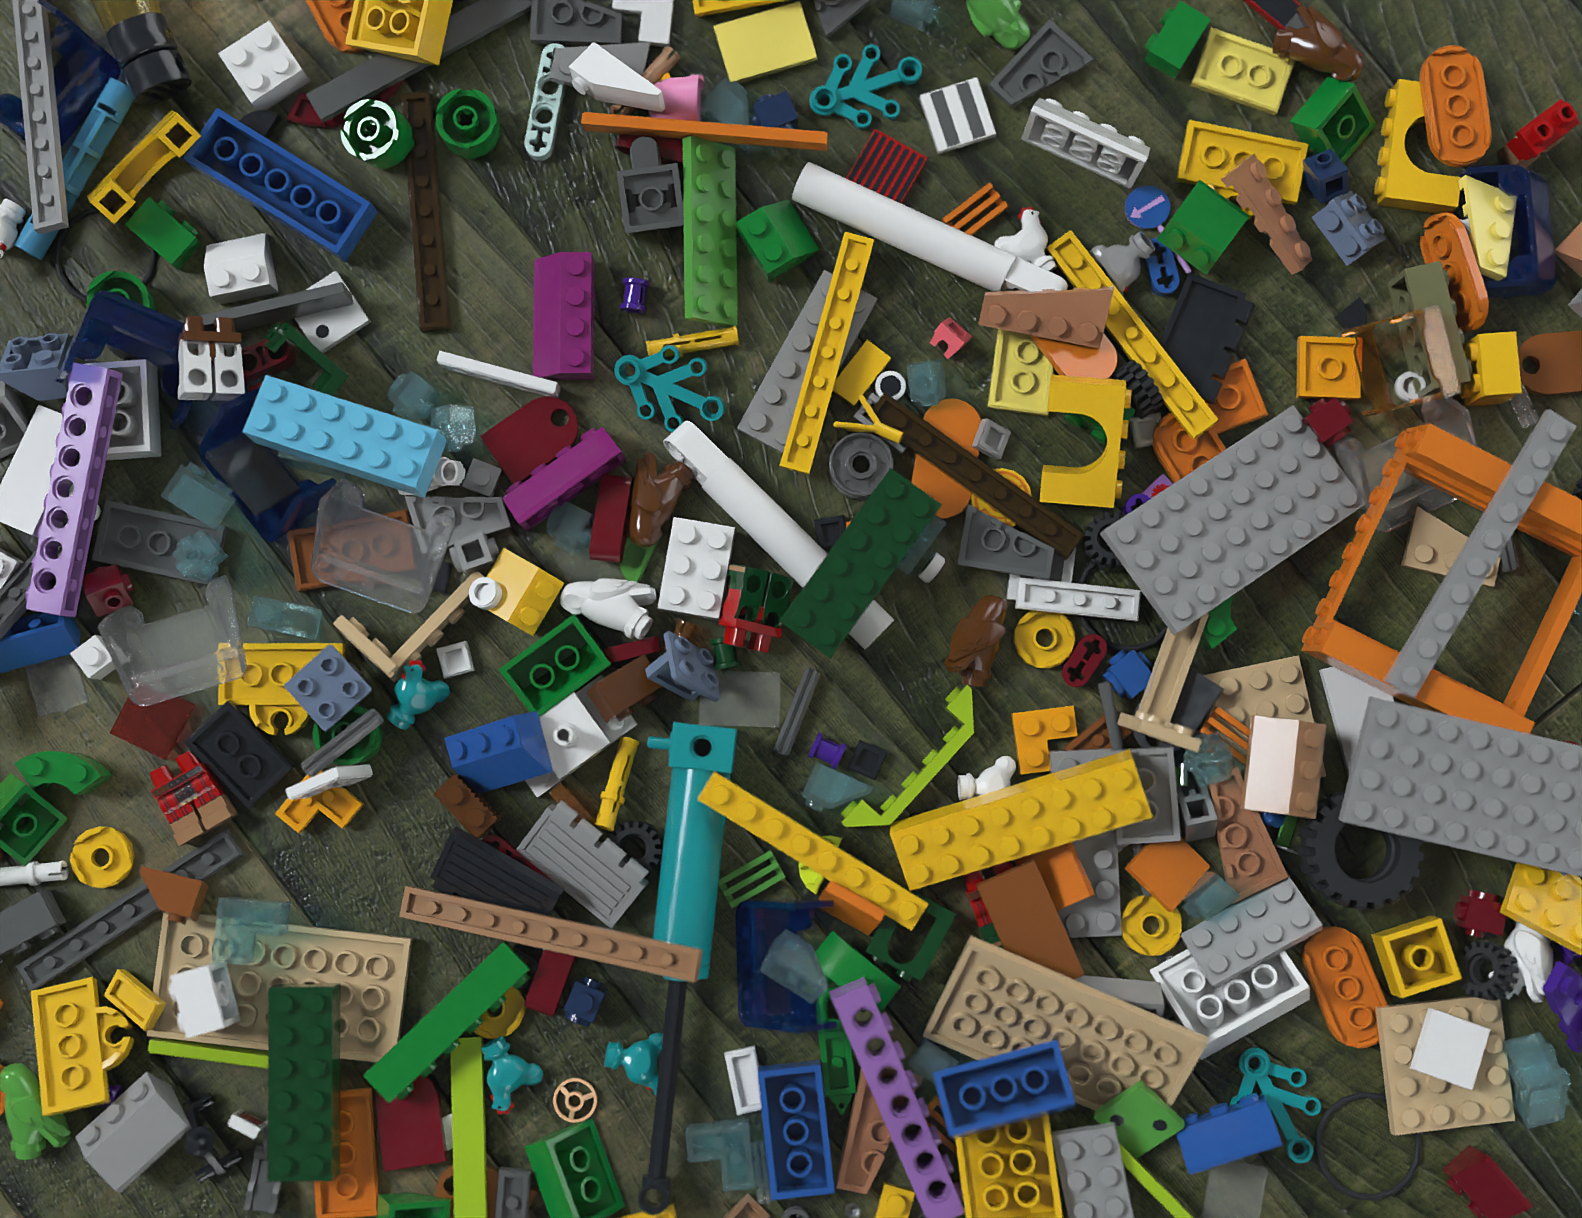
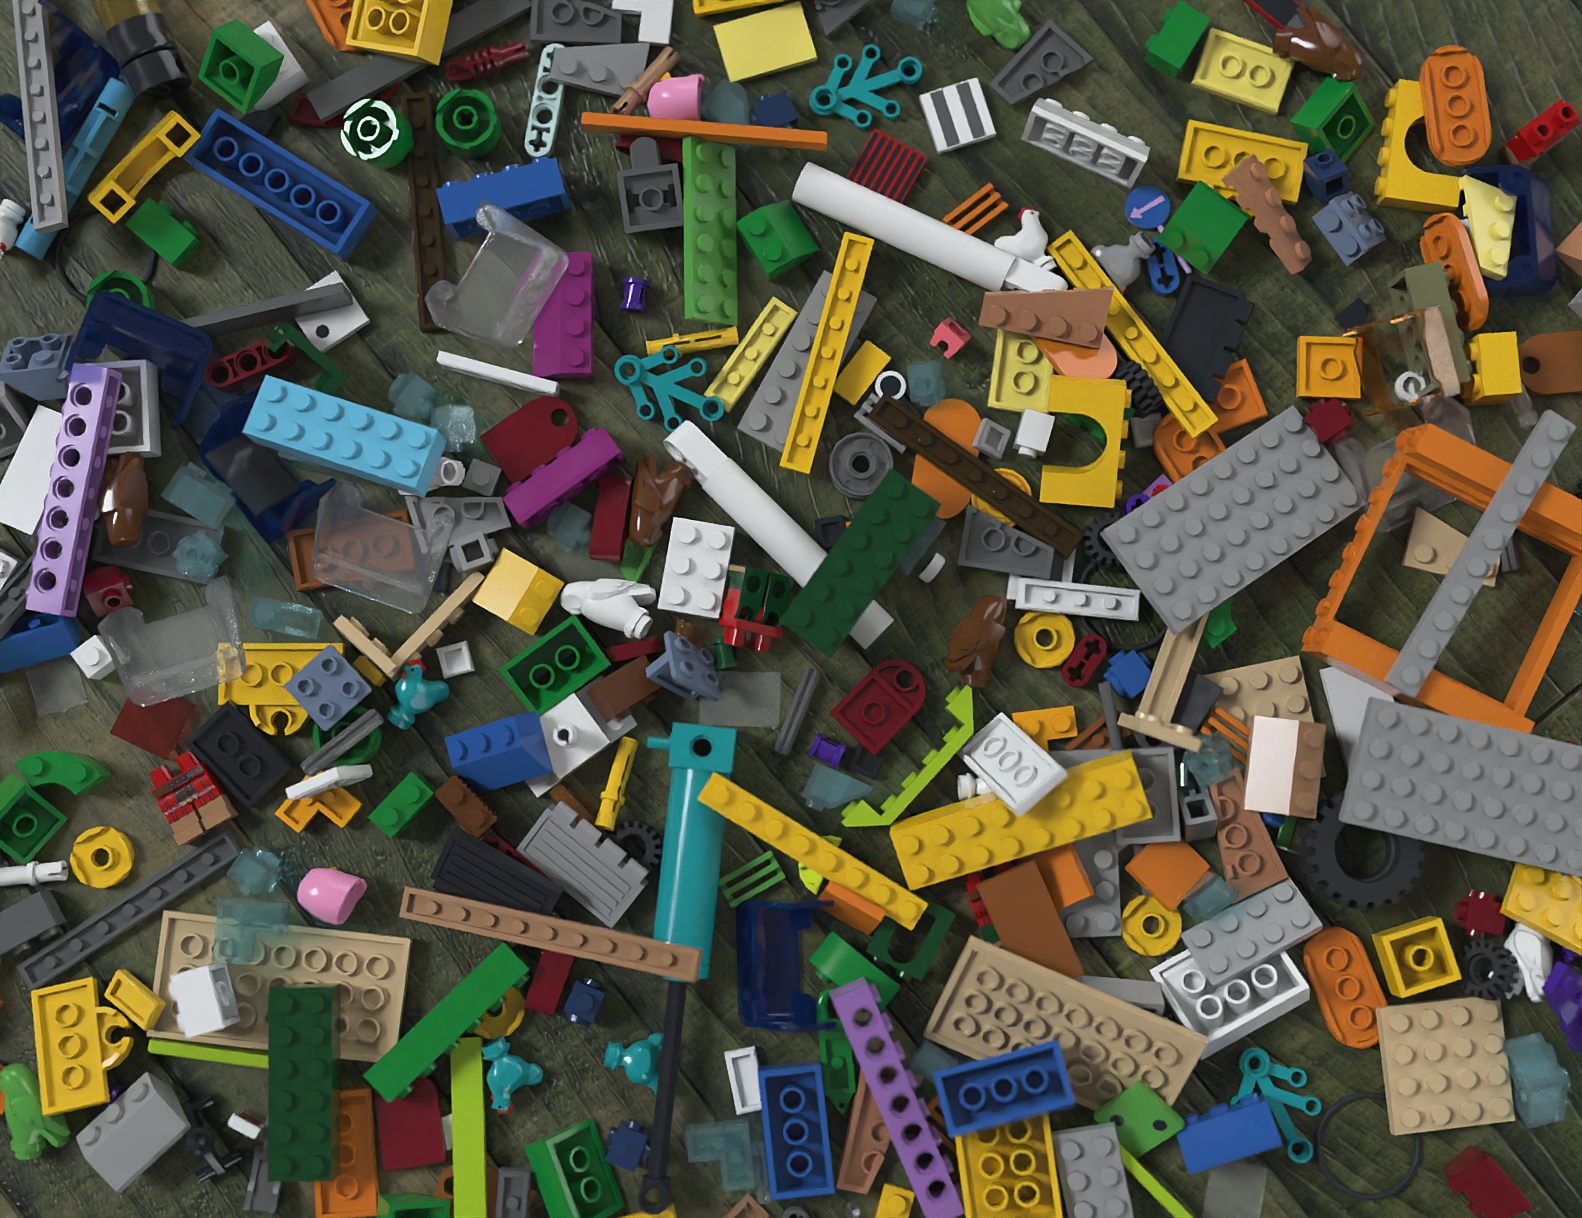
dark orange slope [139,866,209,925] -> none
white hips [178,316,245,401] -> none
white slope [204,233,279,305] -> none
white tile [469,577,502,610] -> none
light nougat piece [553,1078,597,1123] -> none
white slope [569,42,665,112] -> none
clear light blue slope [759,929,828,1004] -> none
yellow plant [833,395,904,444] -> none
white tile [1410,1008,1491,1090] -> none
none -> reddish brown animal [99,451,148,548]
none -> green slope [198,19,284,115]
none -> clear light blue brick [226,845,282,896]
none -> bright pink piece [297,867,367,925]
none -> yellow tile [353,656,388,687]
none -> green brick [368,771,437,839]
none -> clear windscreen [424,199,569,349]
none -> blue brick [436,156,571,240]
none -> dark red hinge [444,40,530,84]
none -> dark blue brick [605,1118,651,1172]
none -> light yellow tile [704,296,798,413]
none -> dark red tile [829,660,926,757]
none -> white tile [956,712,1068,817]
none -> white brick [1013,408,1055,459]

